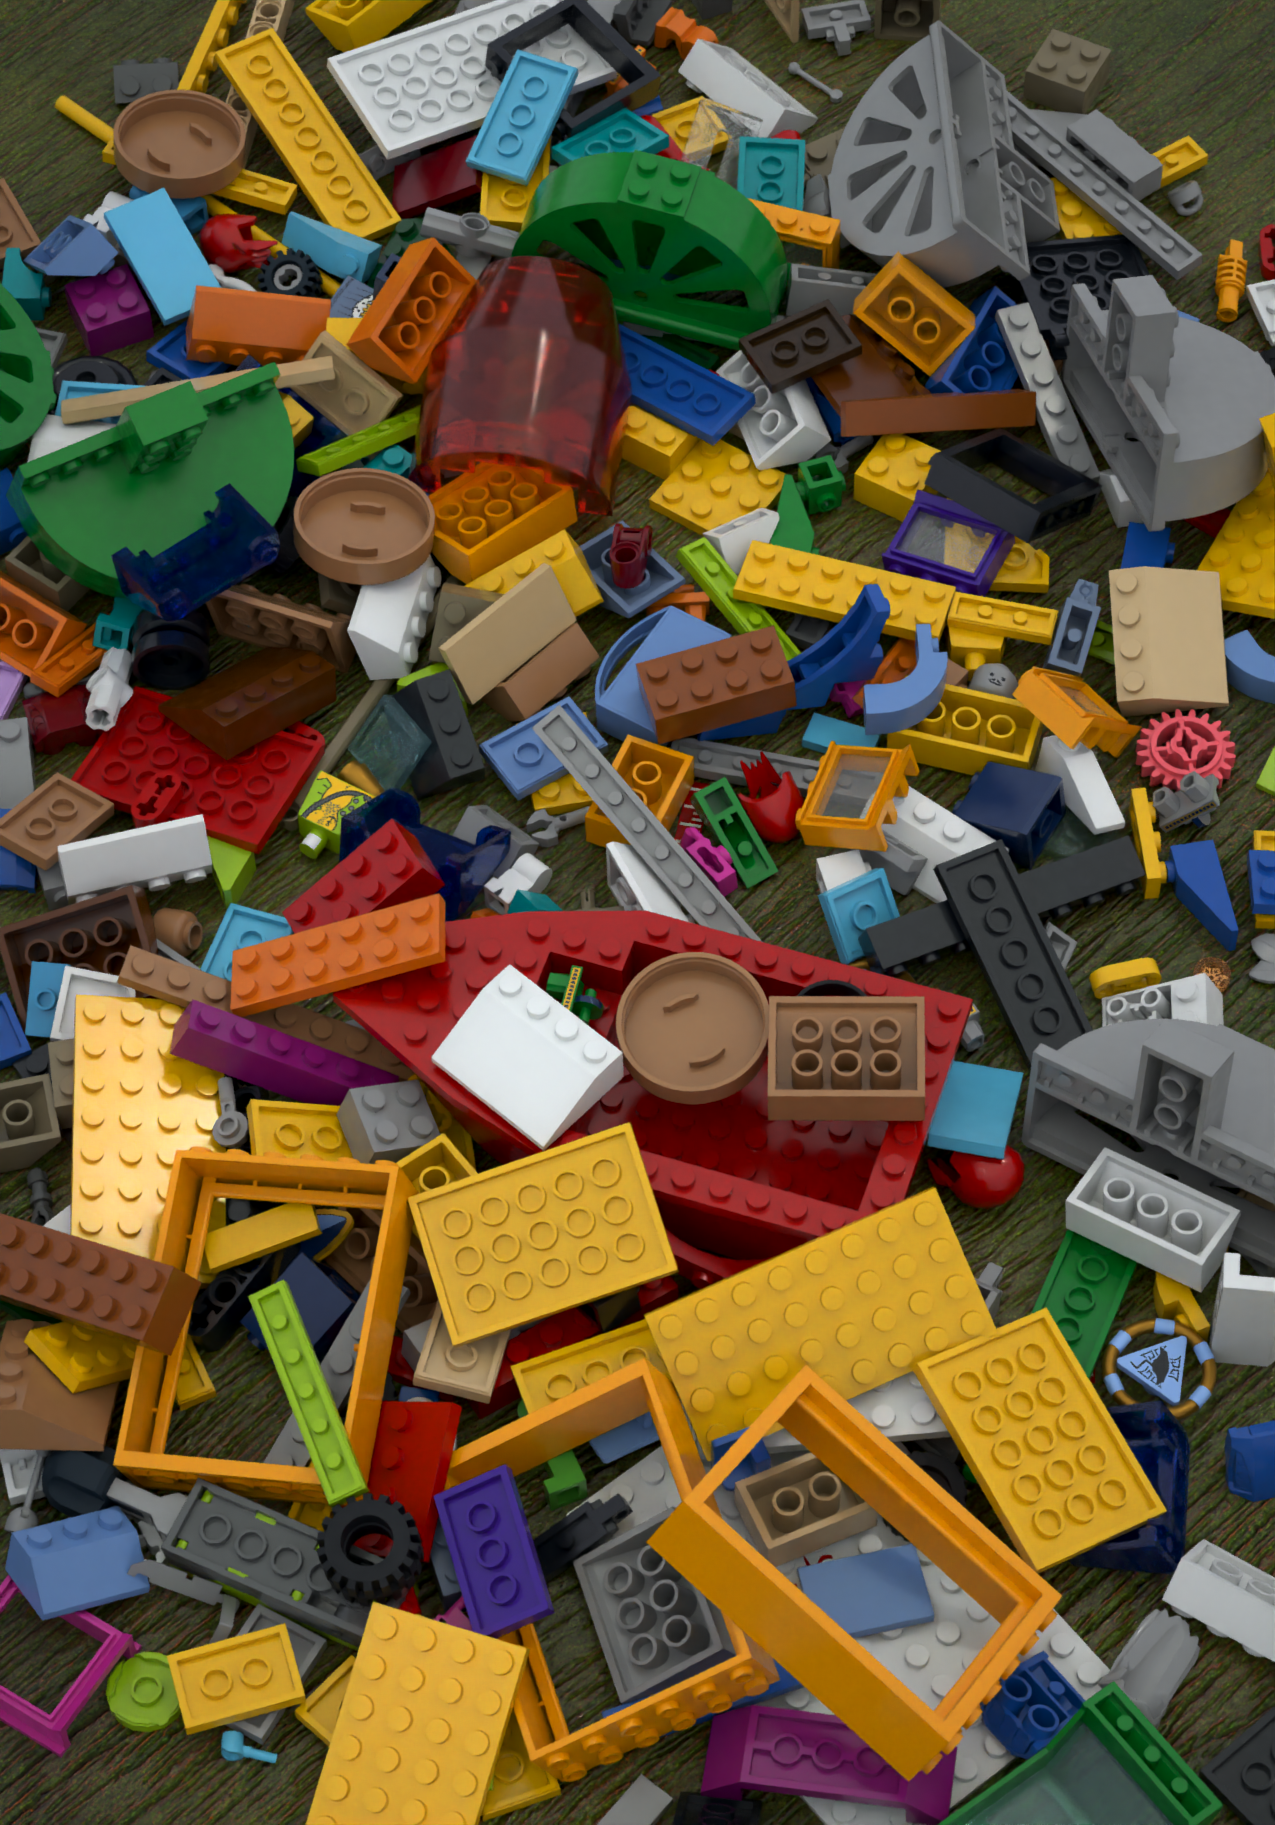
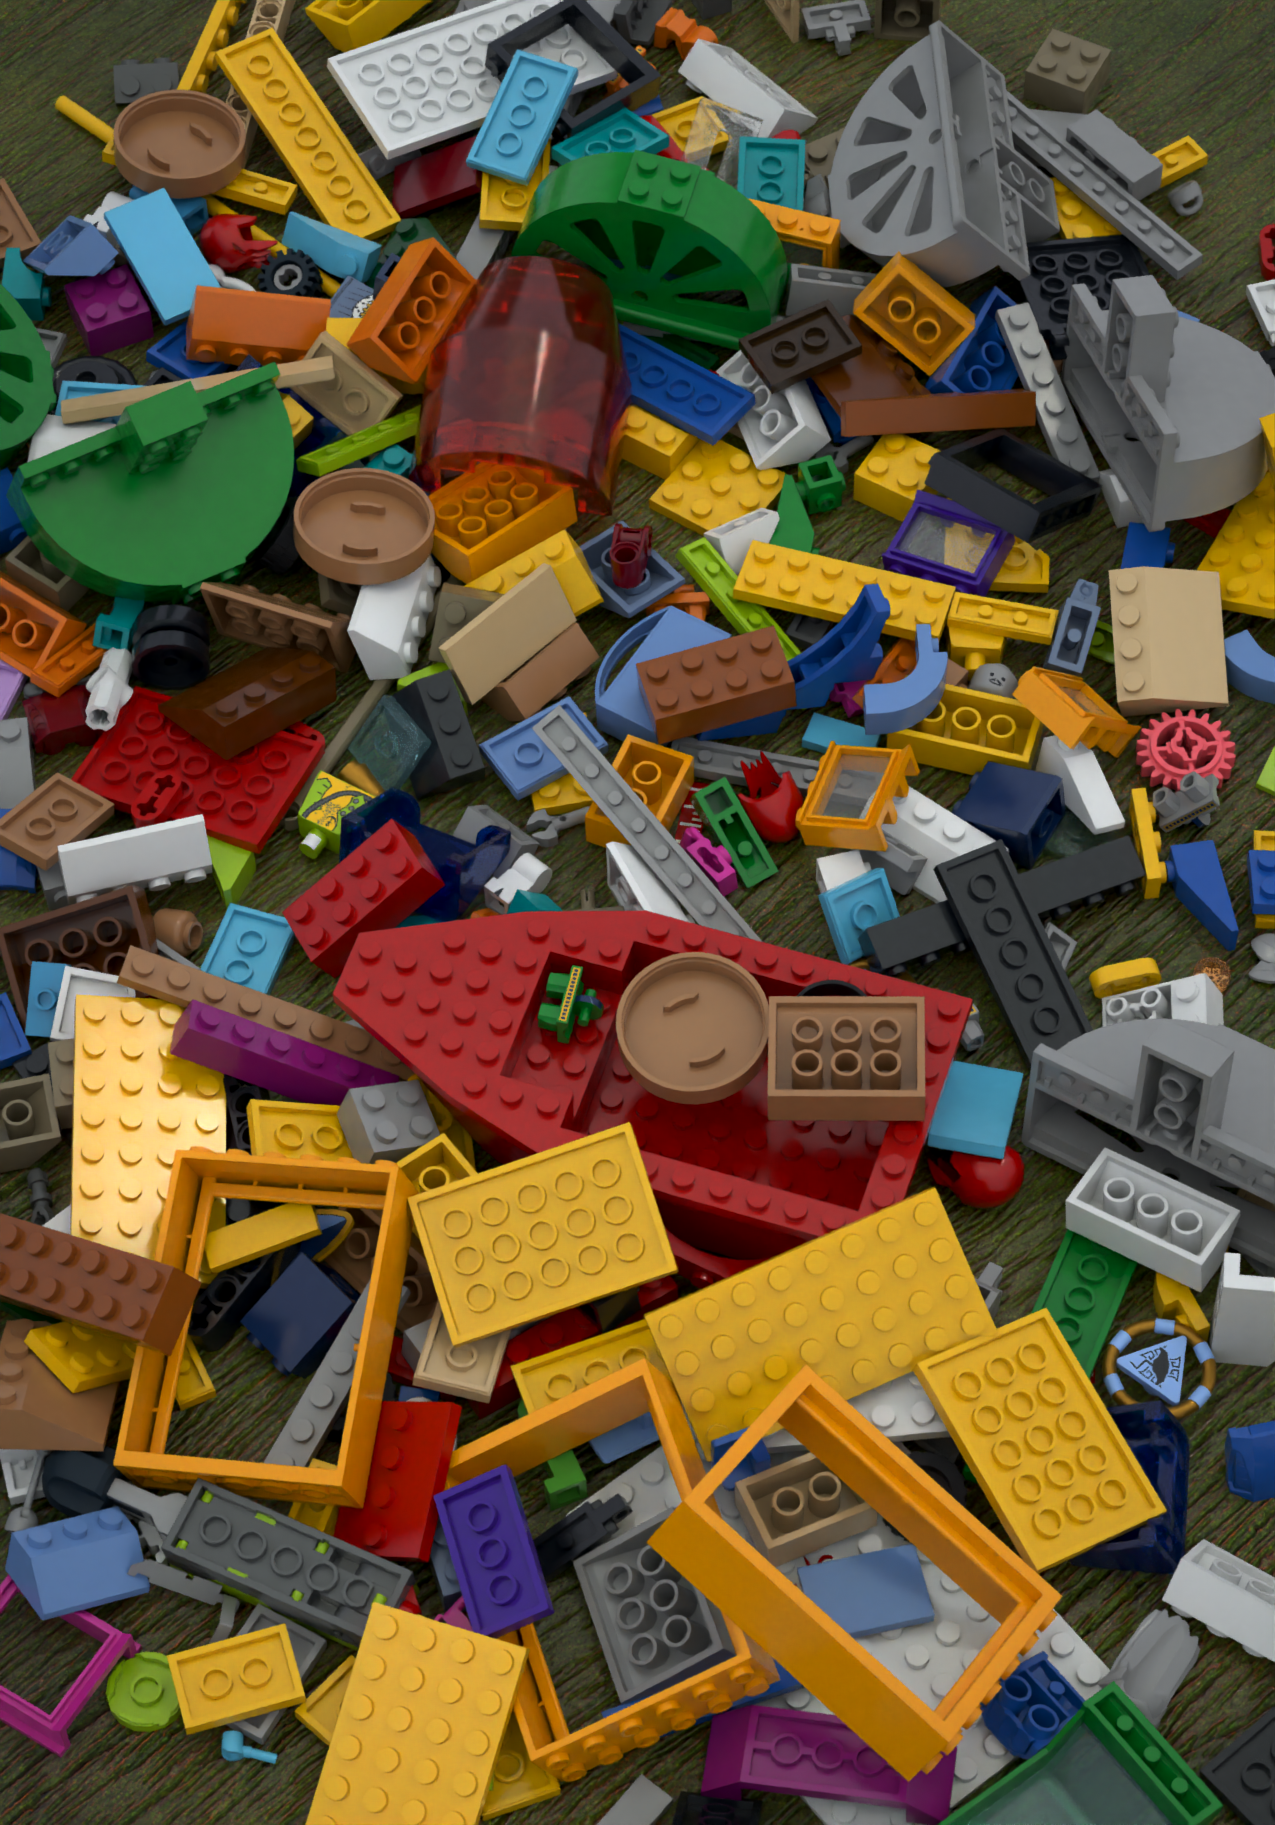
clear blue windscreen [111,483,280,622] -> none
light grey plate [212,1077,250,1149] -> none
orange plate [230,893,445,1017] -> none
lime tile [248,1280,369,1508] -> none
black tyre [317,1493,424,1606] -> none
light grey piece [420,207,519,261] -> none
white slope [431,964,624,1151] -> none
light grey hinge [788,62,843,103] -> none
light orange hinge [1215,239,1247,322] -> none

